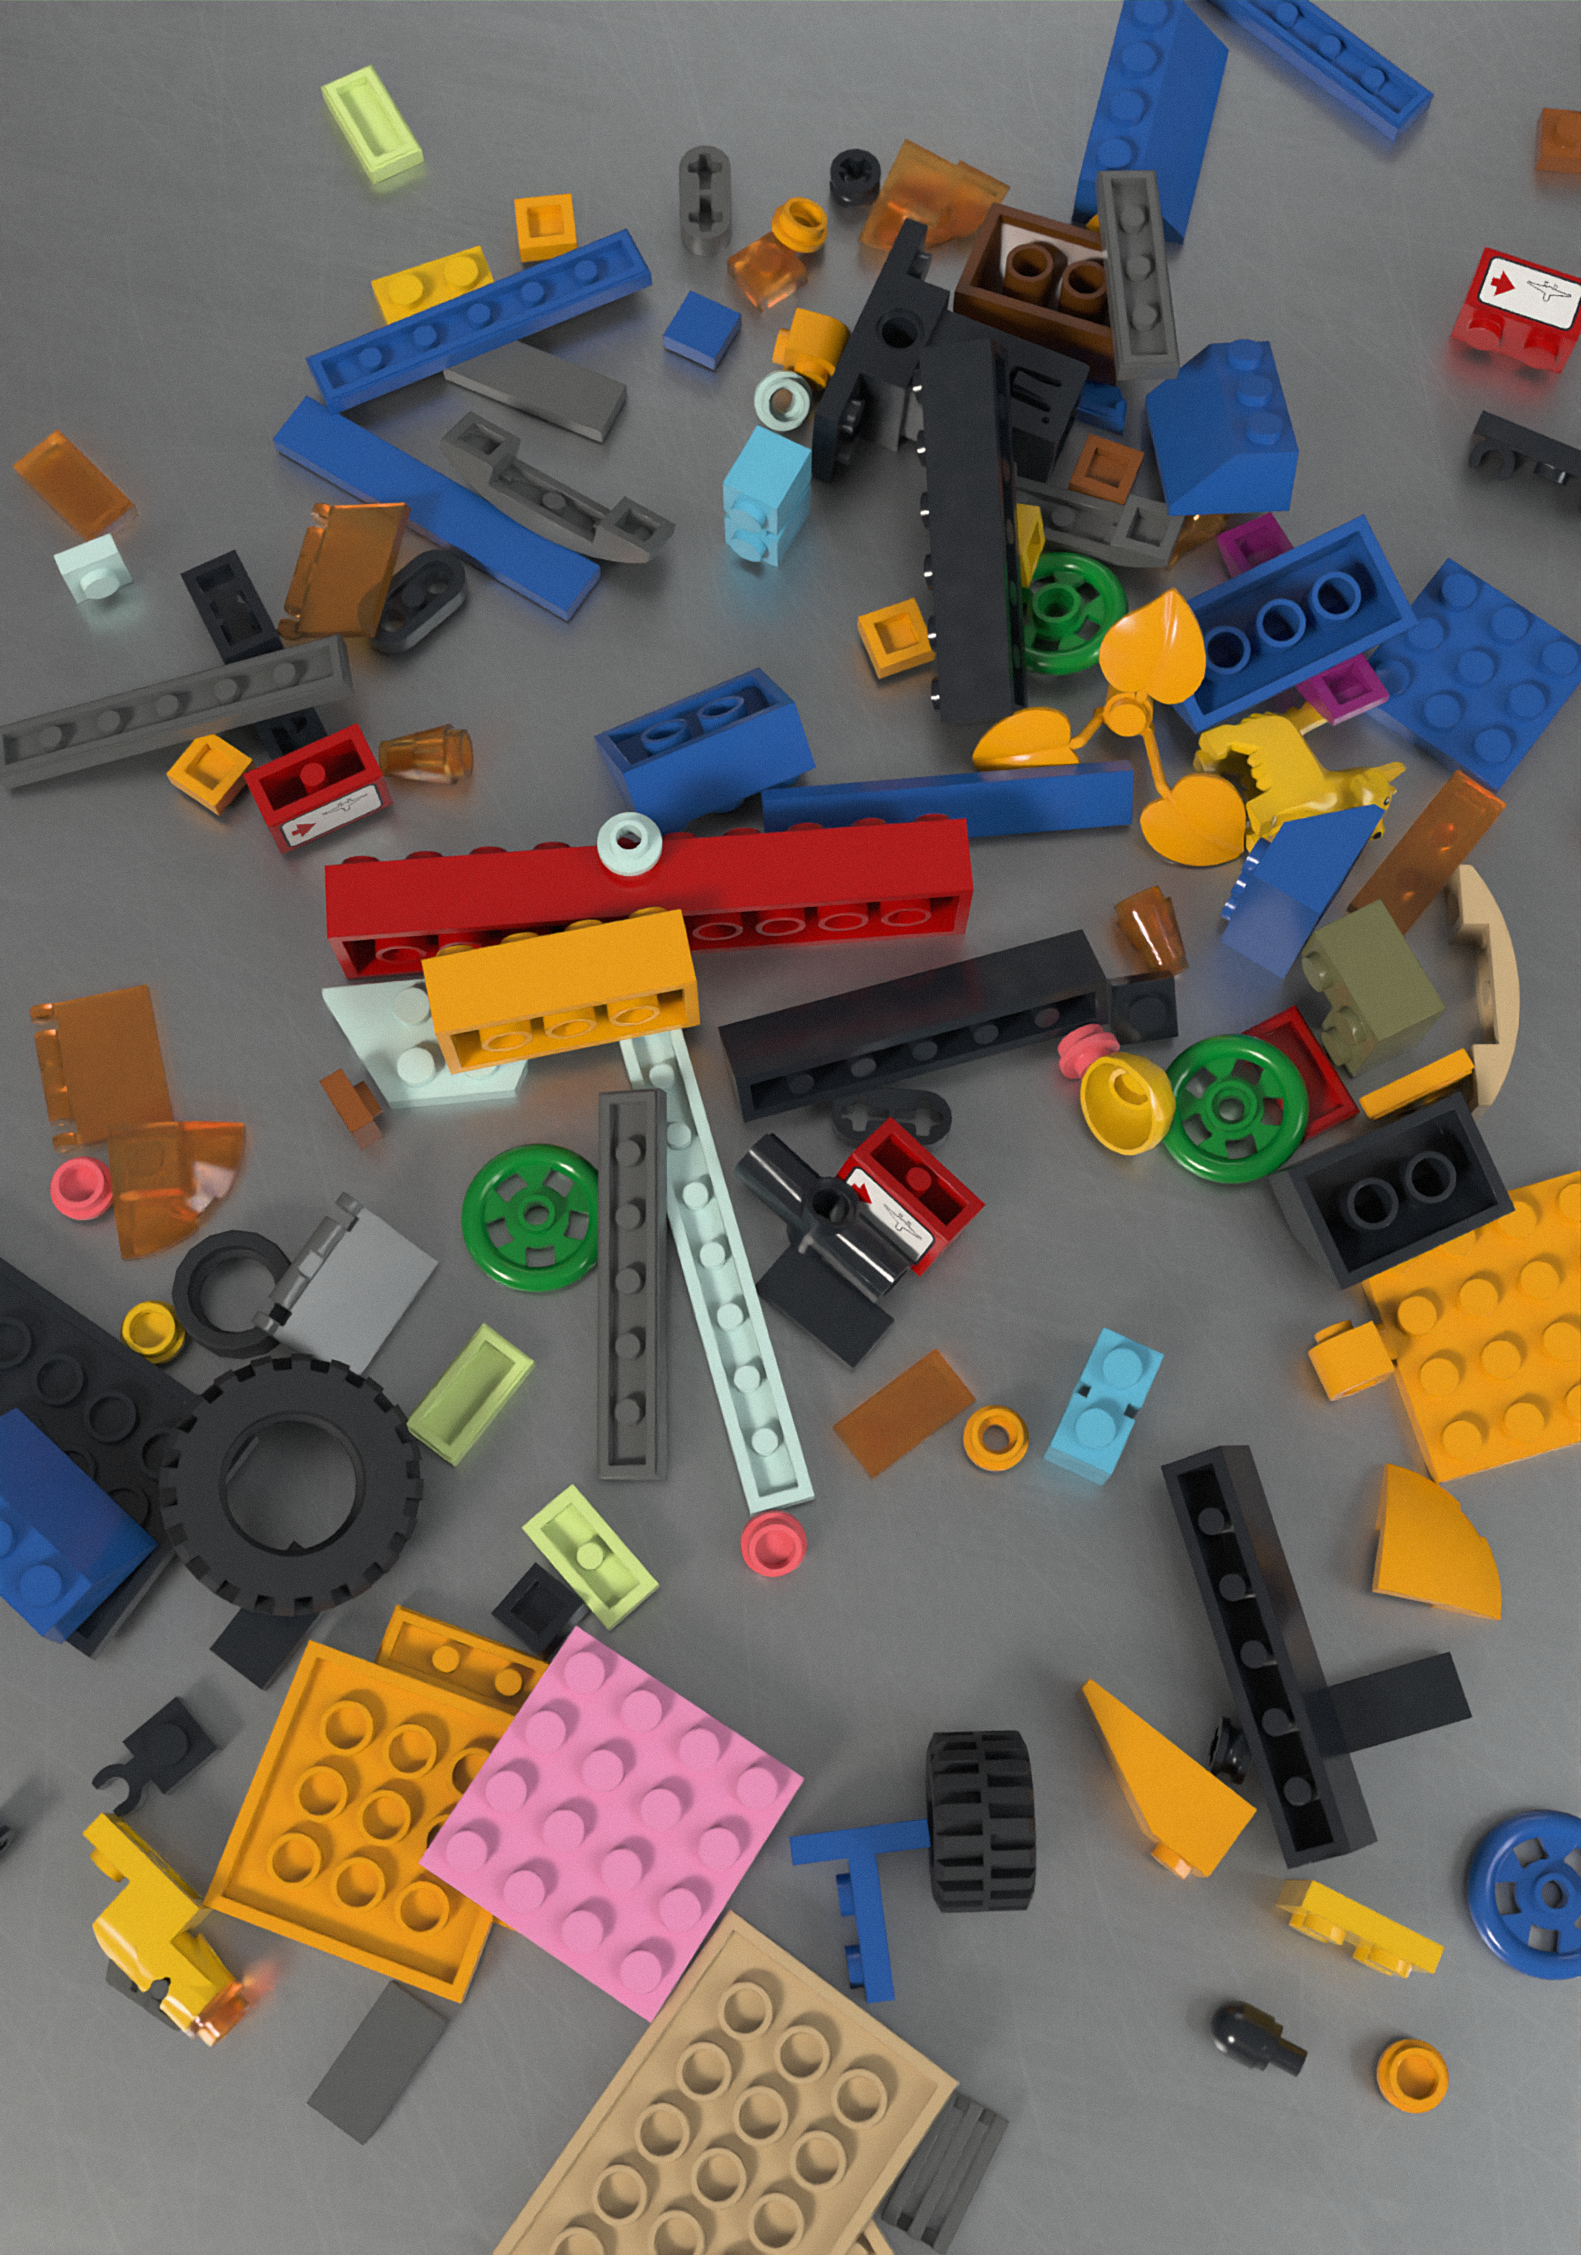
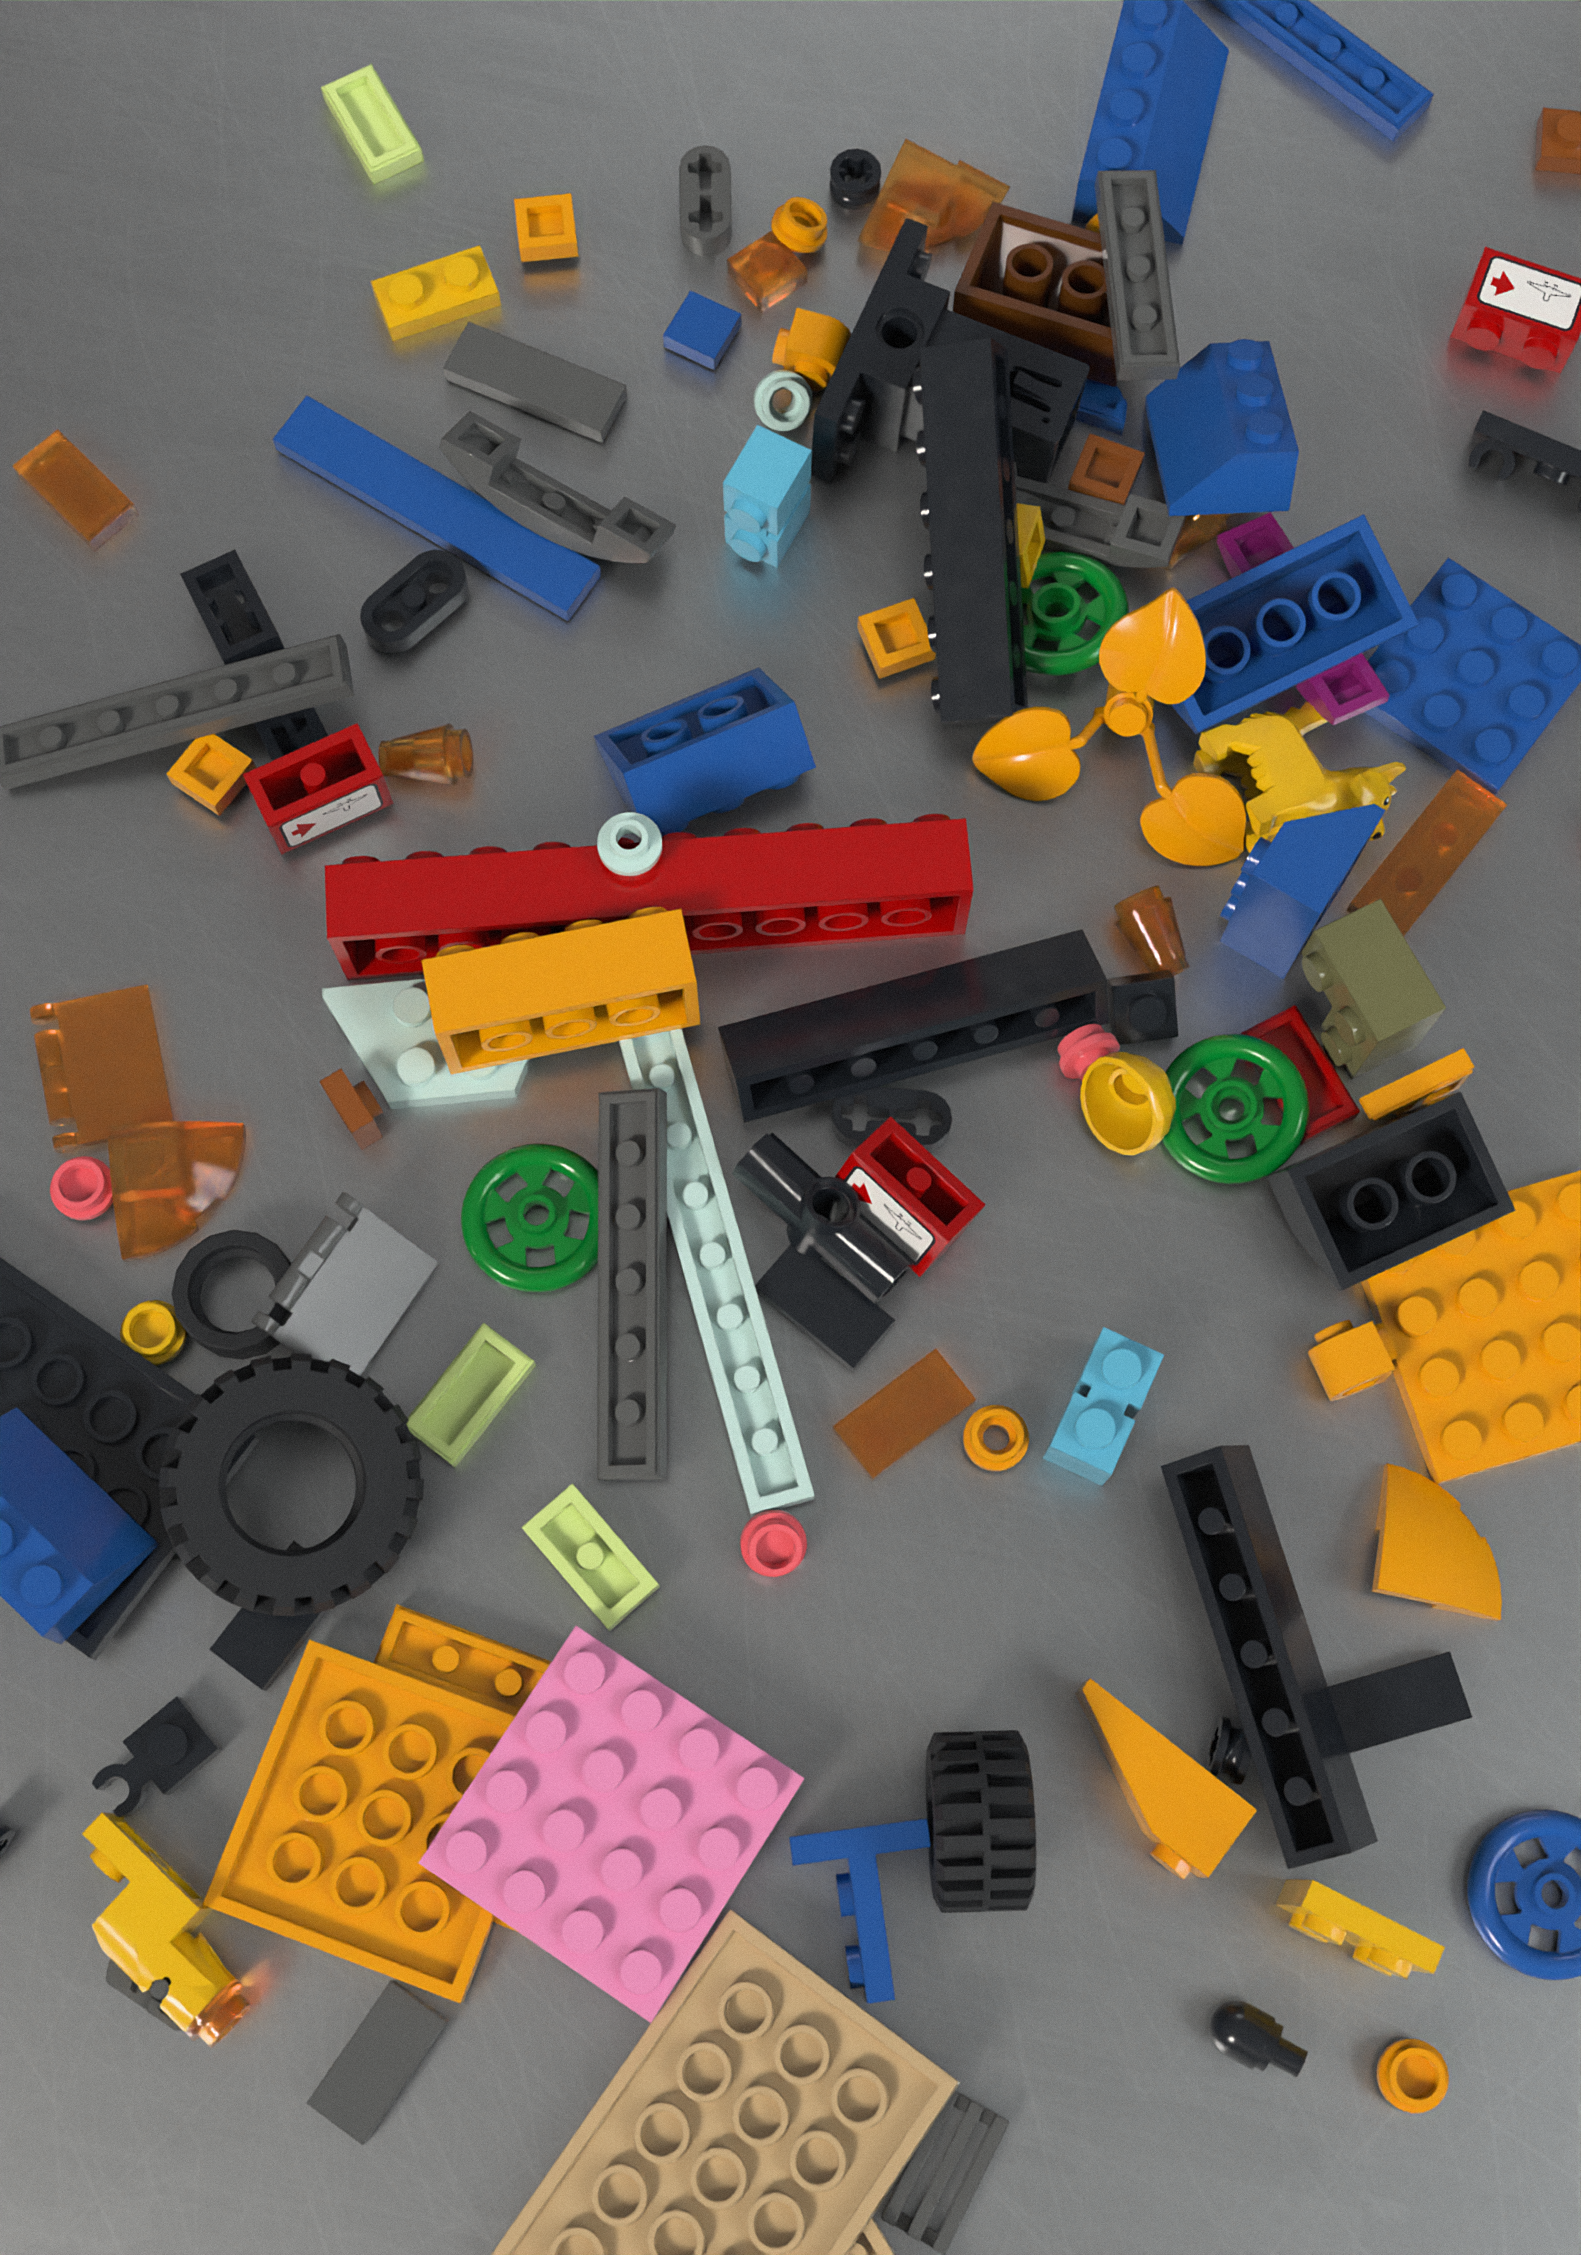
light aqua plate [53,533,133,604] -> none
clear orange piece [277,503,411,641] -> none
blue tile [305,228,652,416] -> none
black plate [491,1562,589,1661] -> none
blue tile [761,760,1134,838] -> none
tan slope [1444,865,1520,1122] -> none

